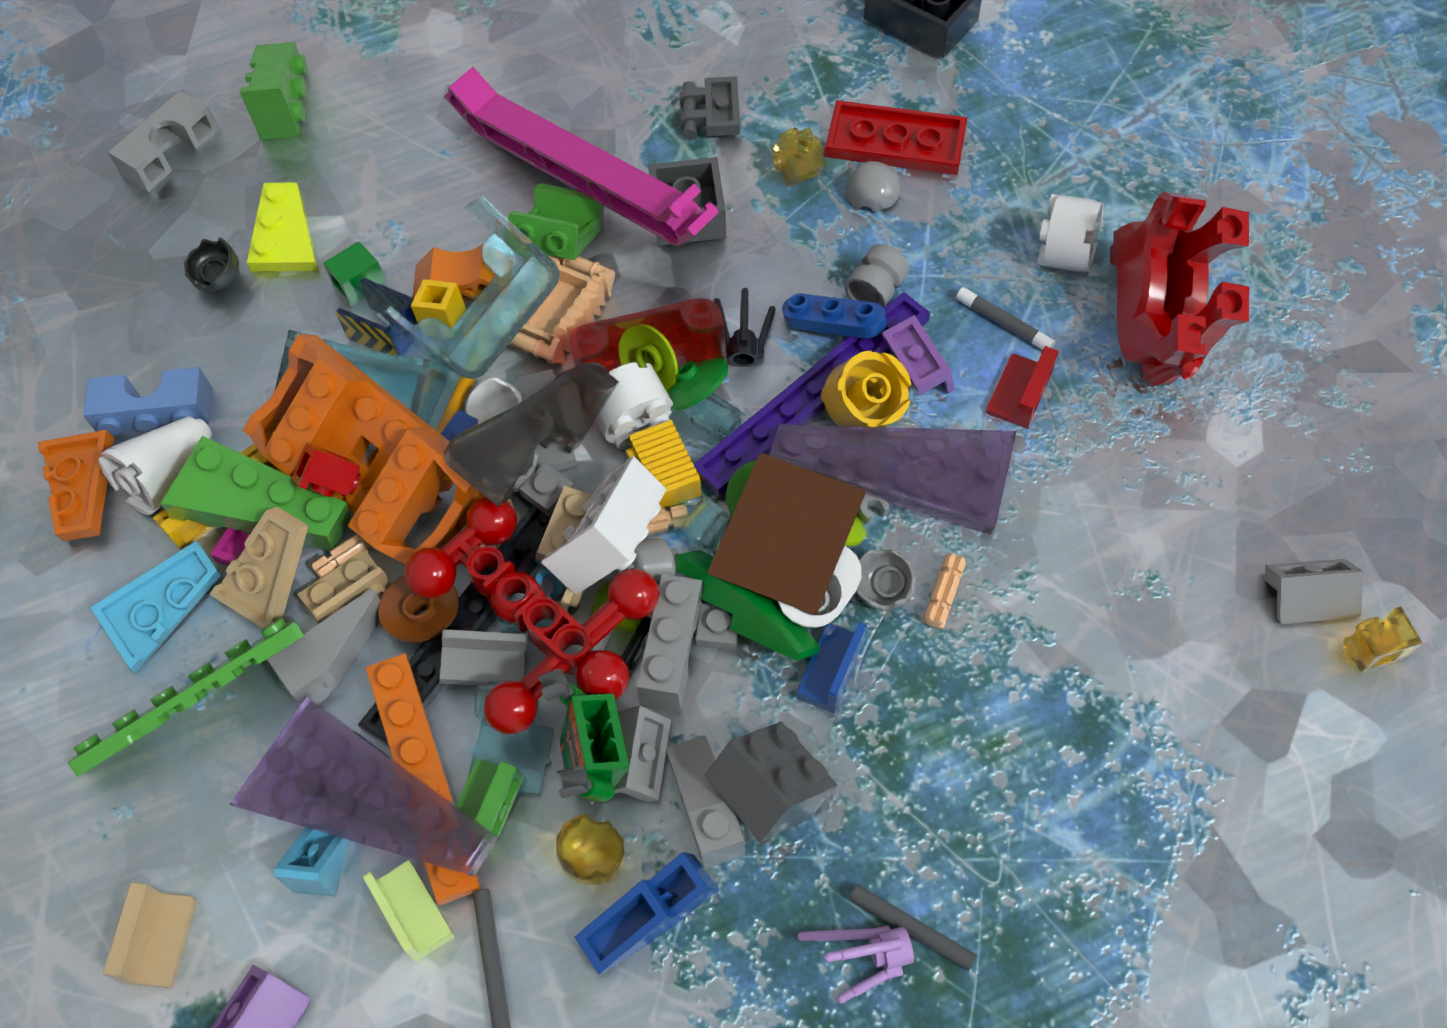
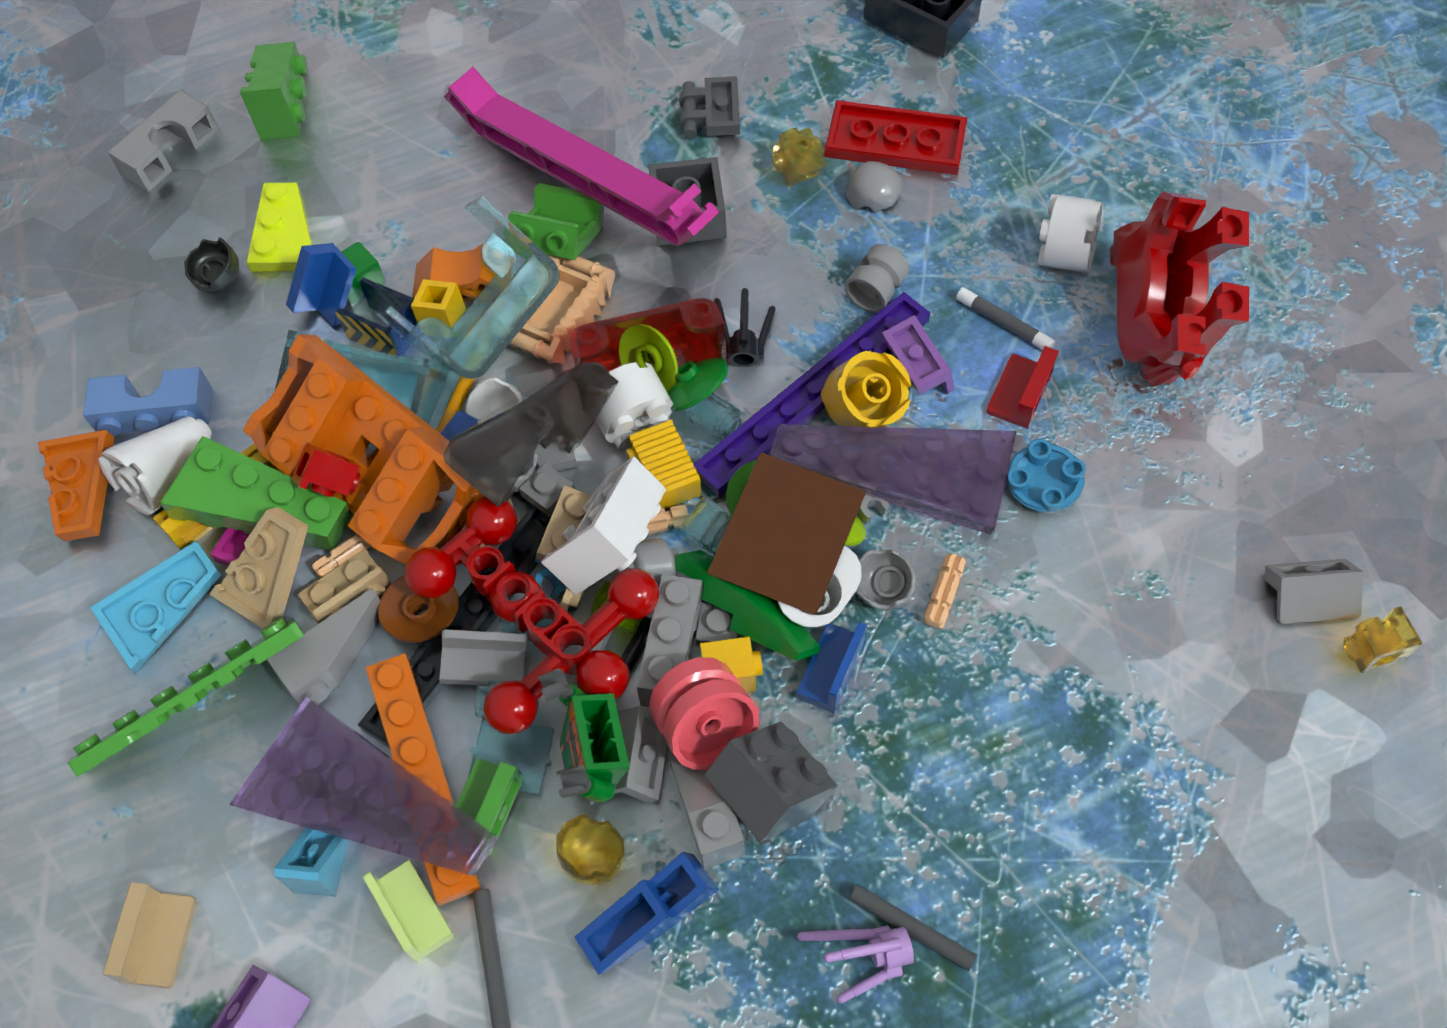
blue plate [782,293,887,338] -> none
none -> blue panel [286,243,356,326]
none -> coral wheel [649,657,760,770]
none -> yellow brick [700,637,763,692]
none -> dark azure dish [1007,439,1086,512]

